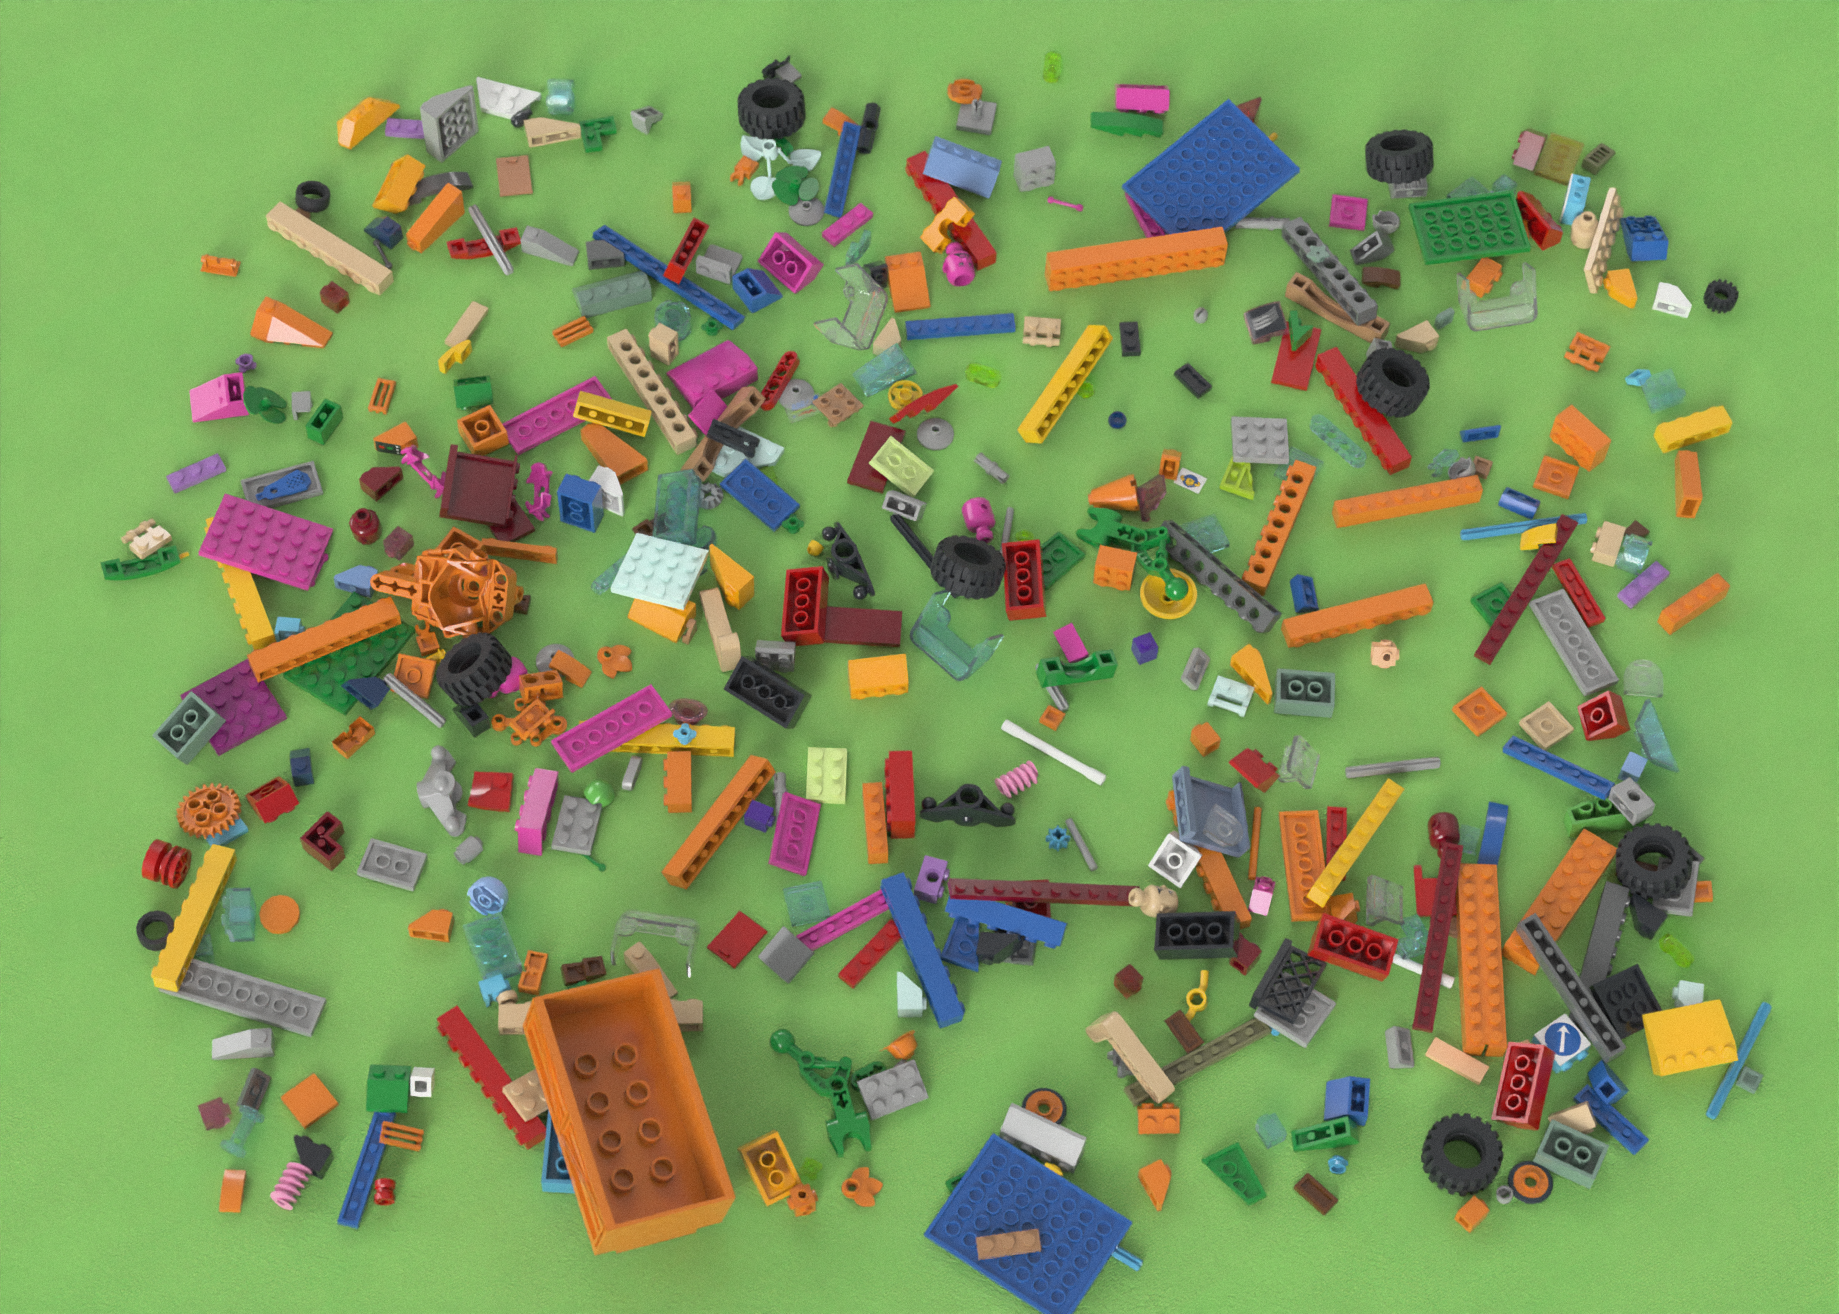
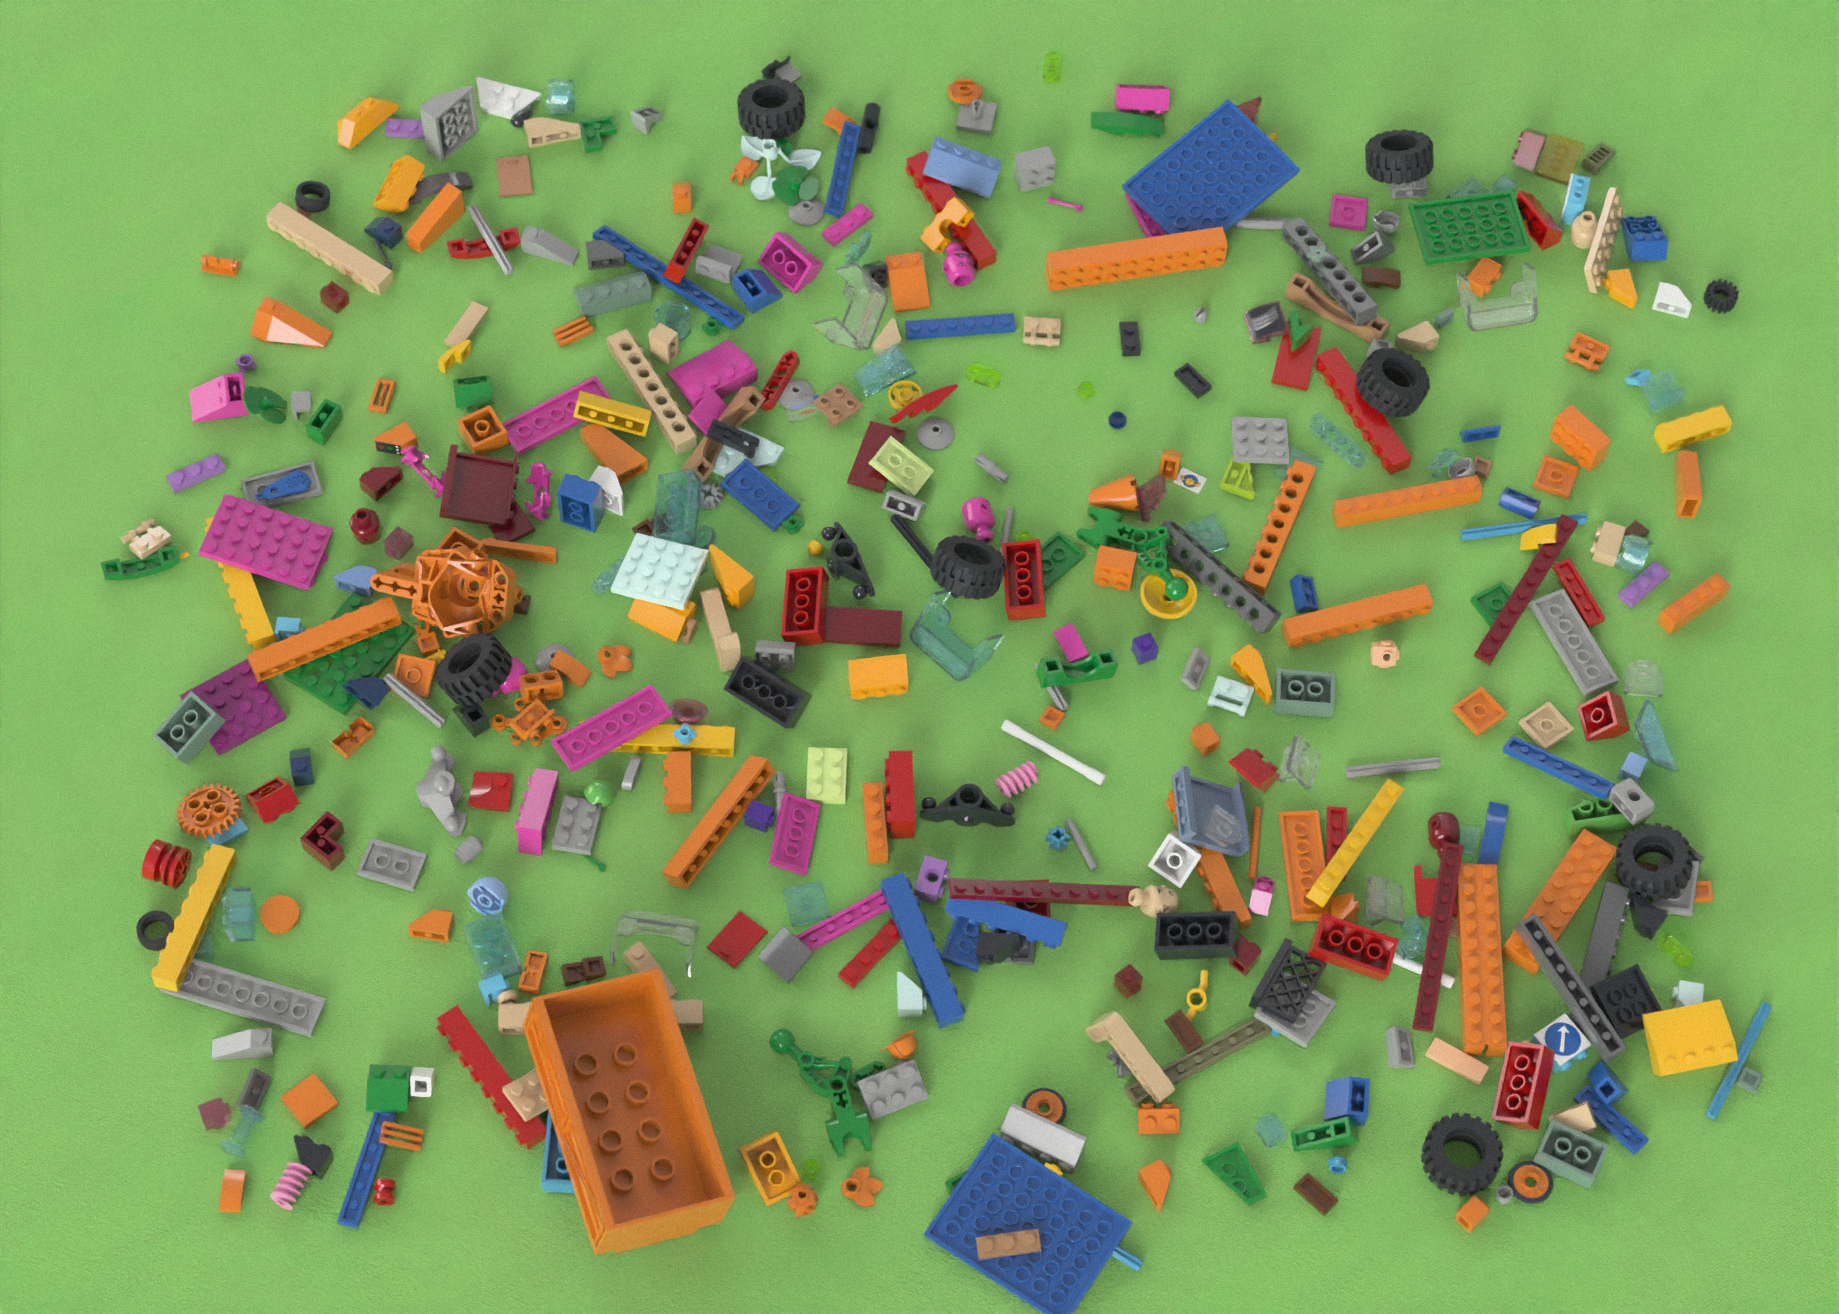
yellow brick [1017,325,1113,444] -> none

